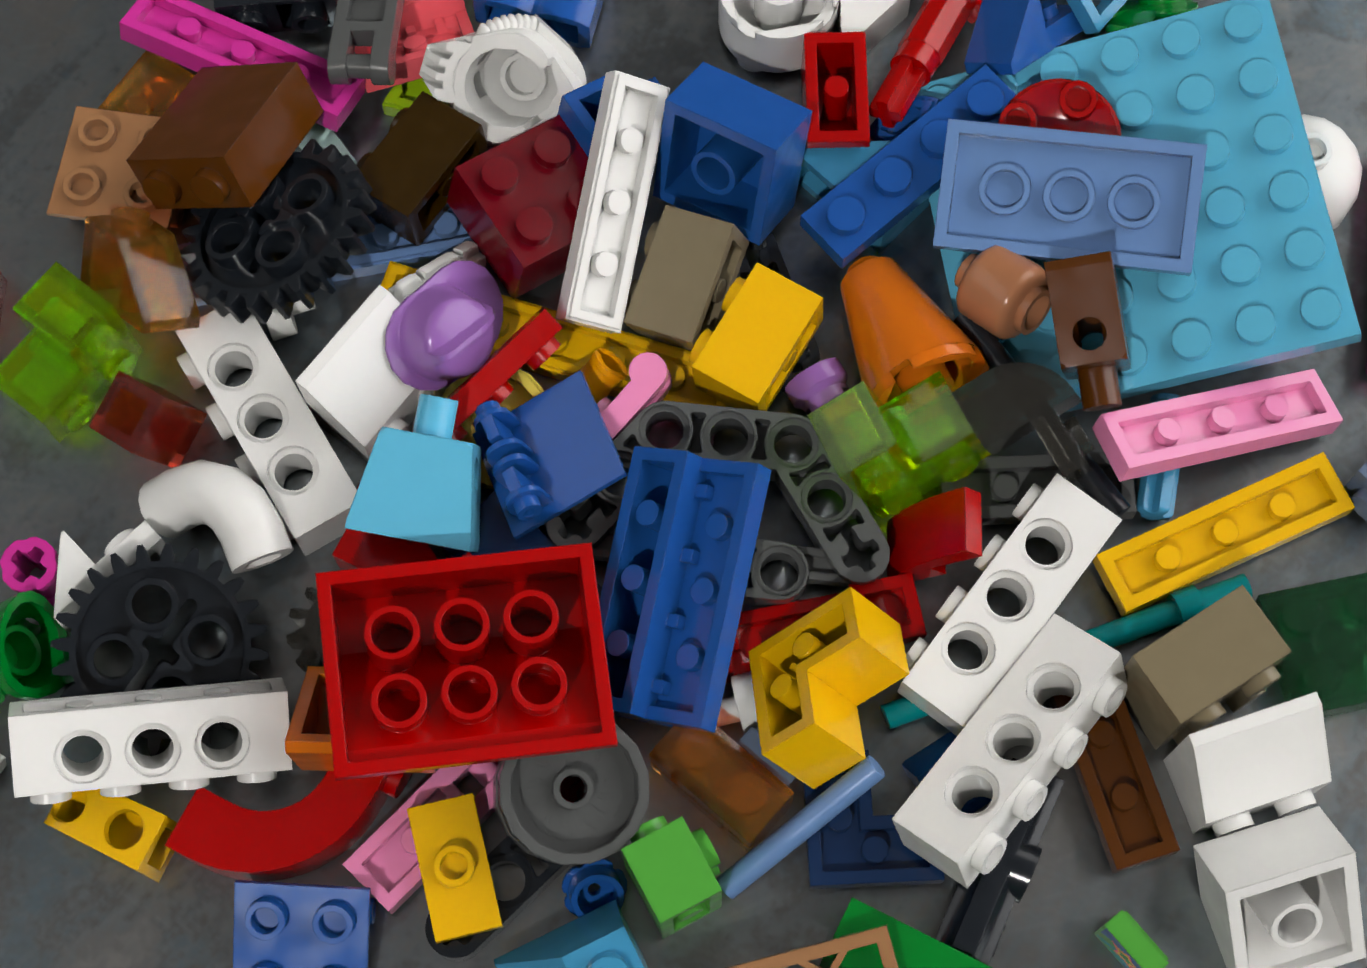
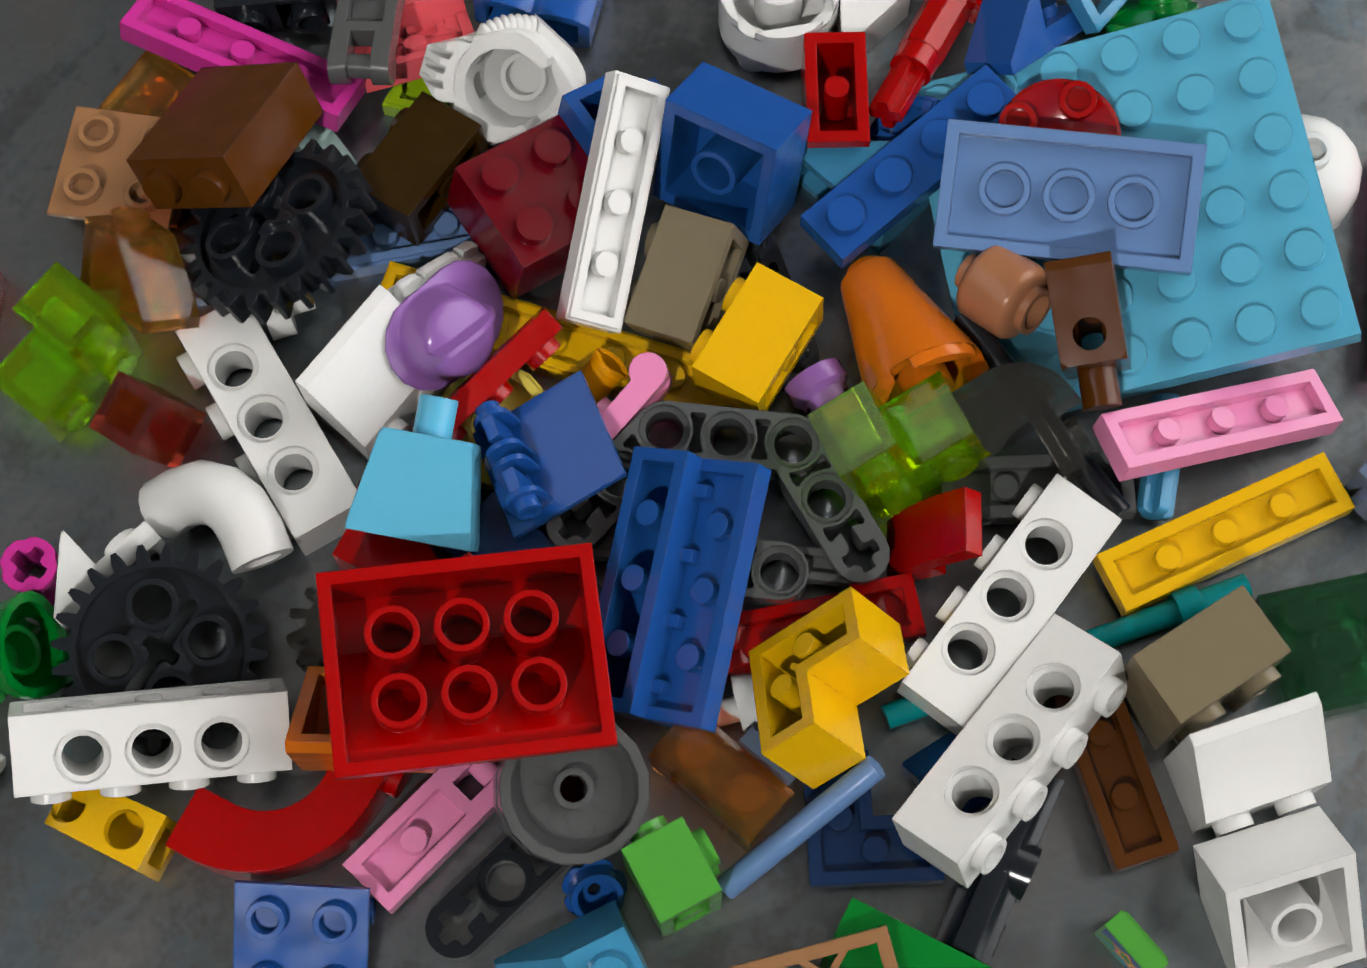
yellow plate [407,793,503,943] -> none

